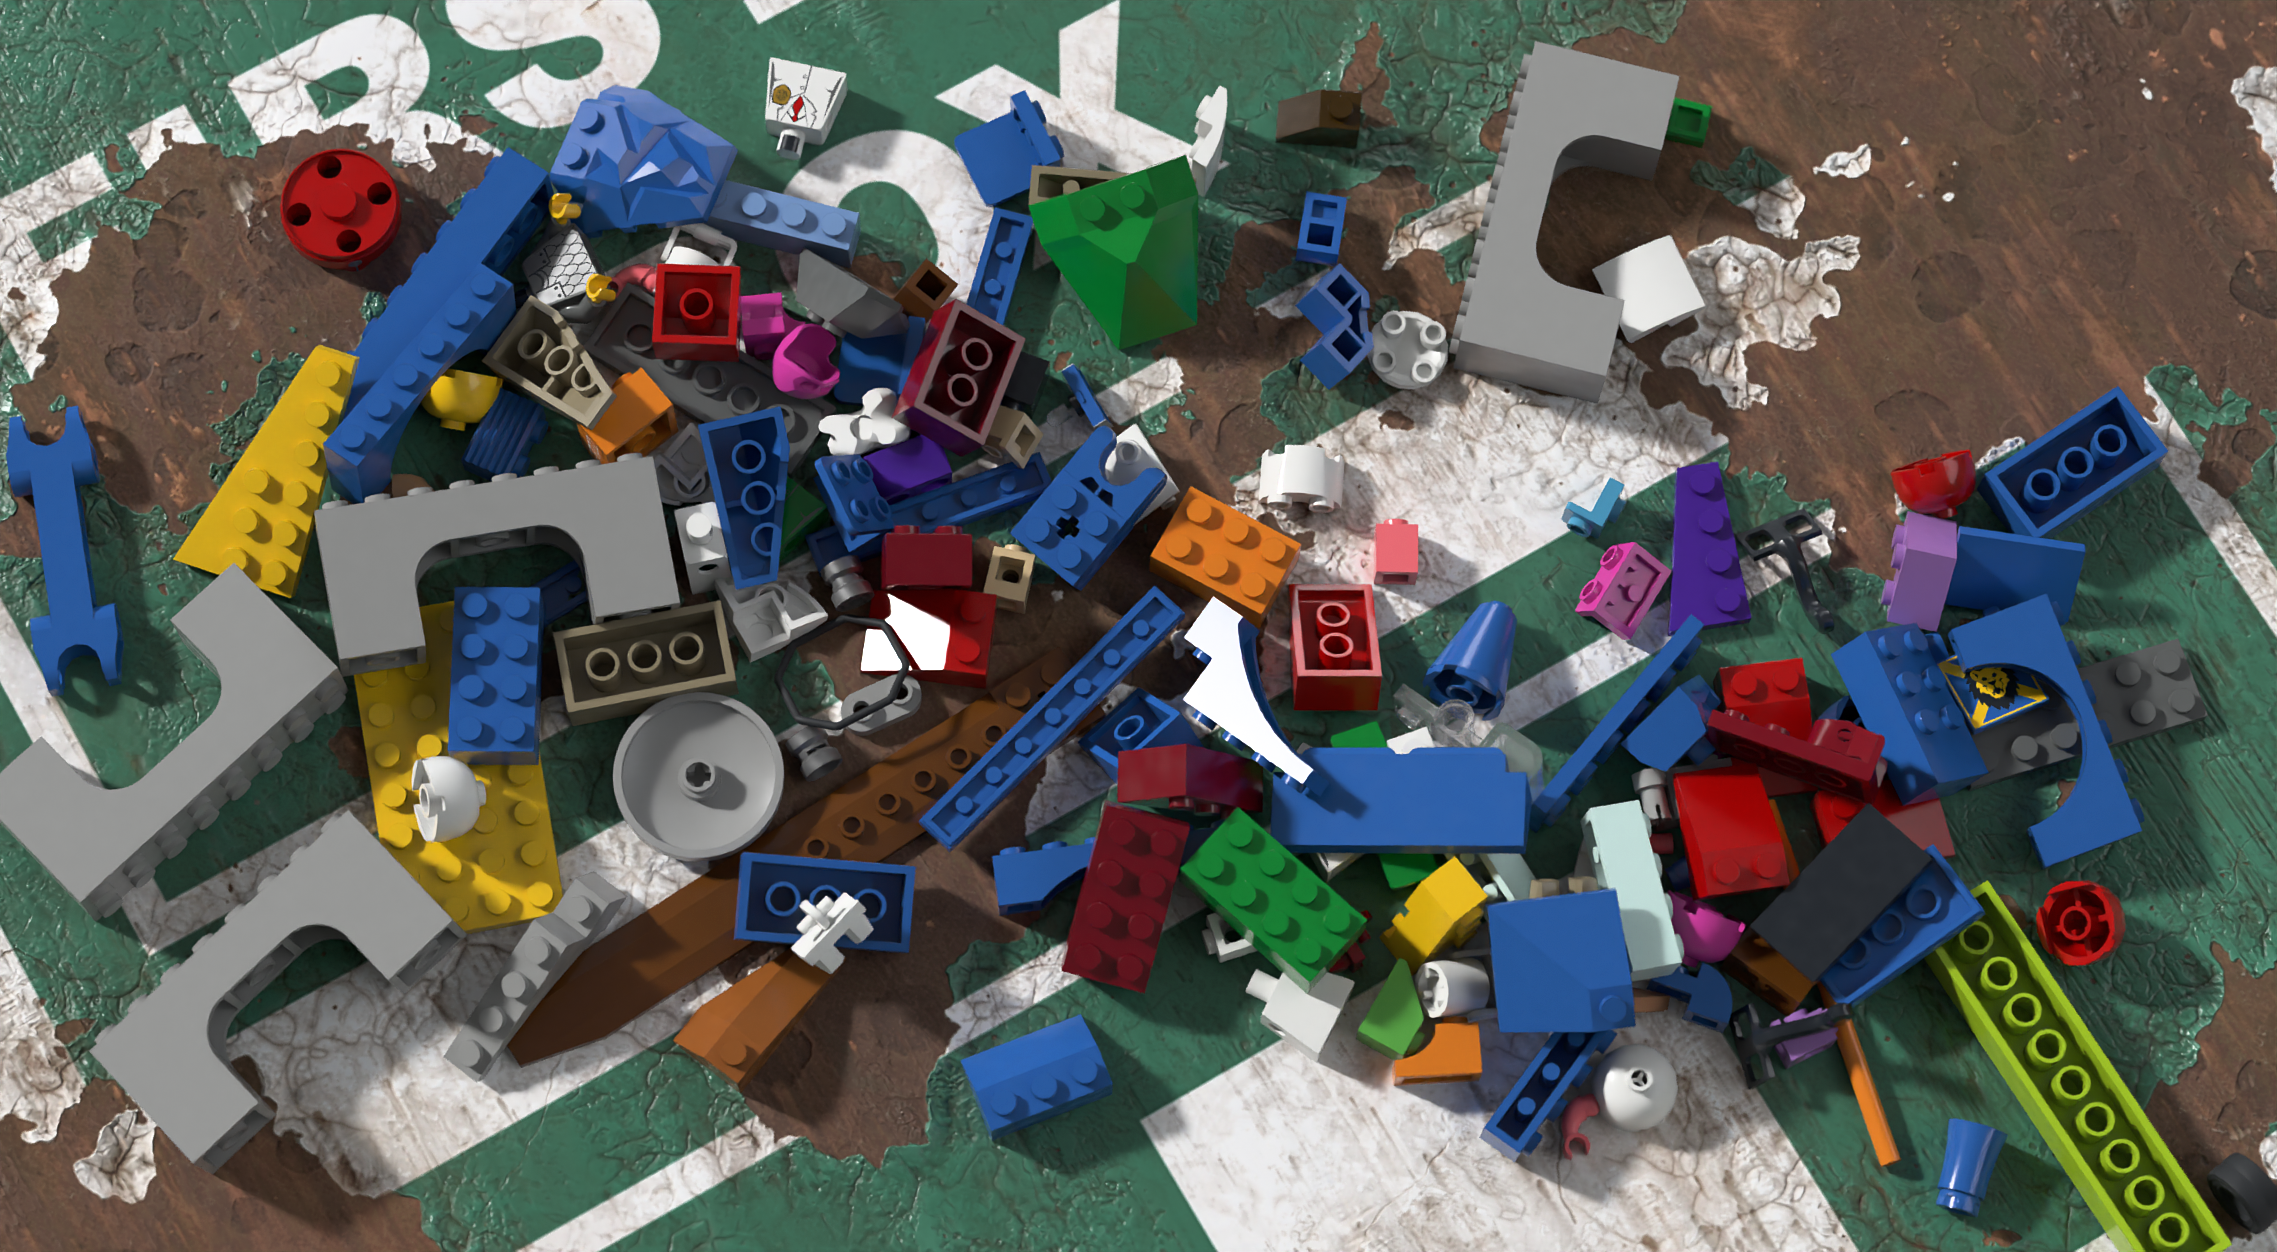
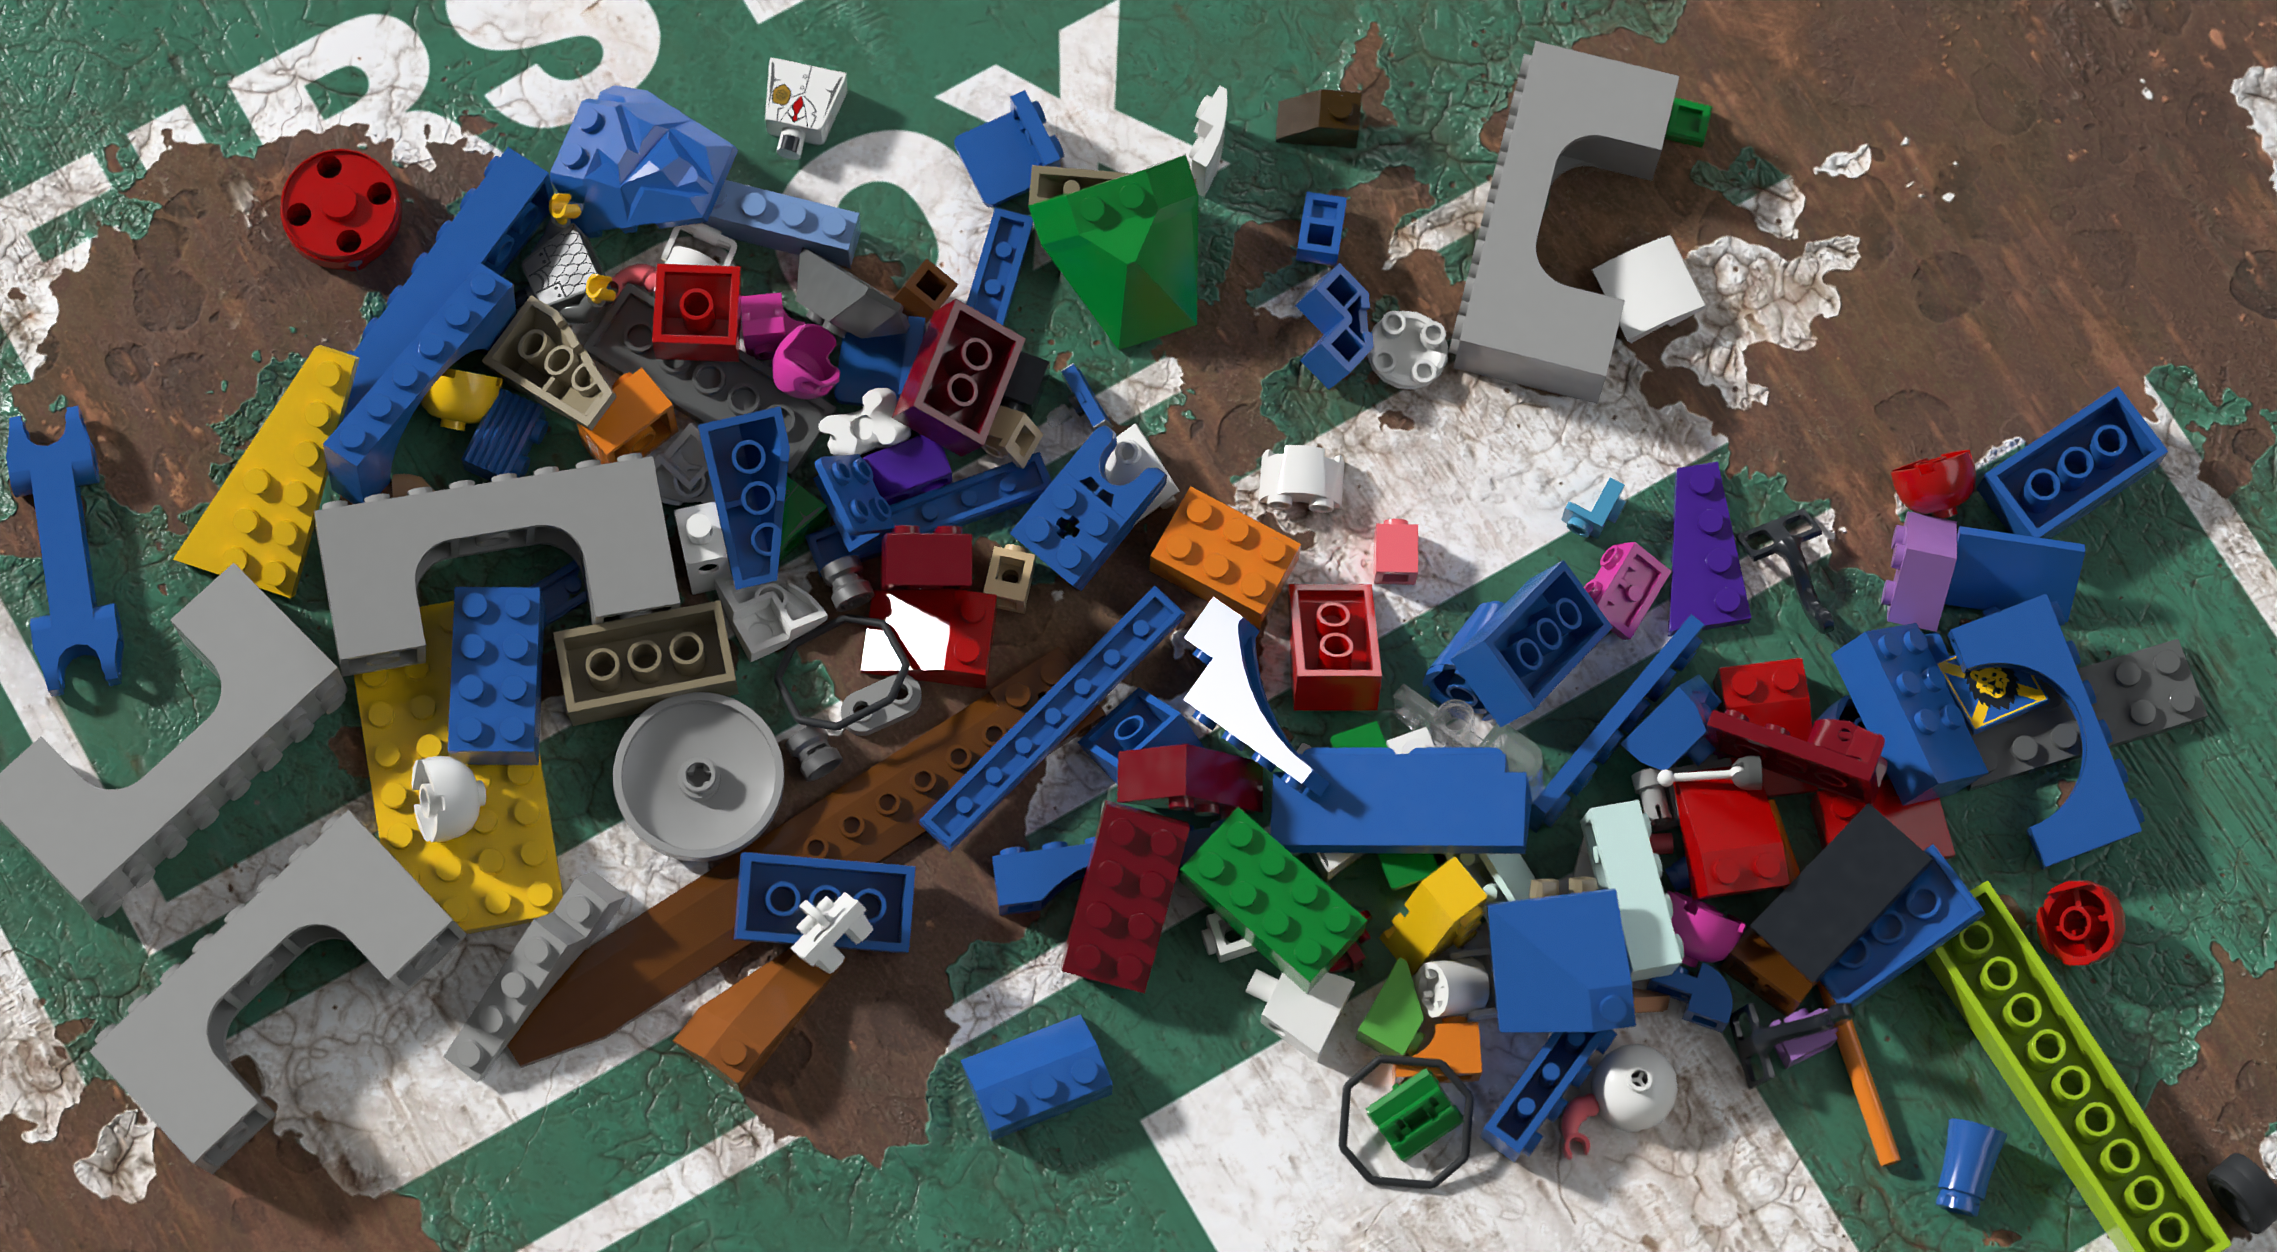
none -> black piece [1338,1055,1474,1189]
none -> green piece [1365,1068,1464,1163]
none -> blue brick [1450,560,1613,728]
none -> hinge [1657,756,1762,790]

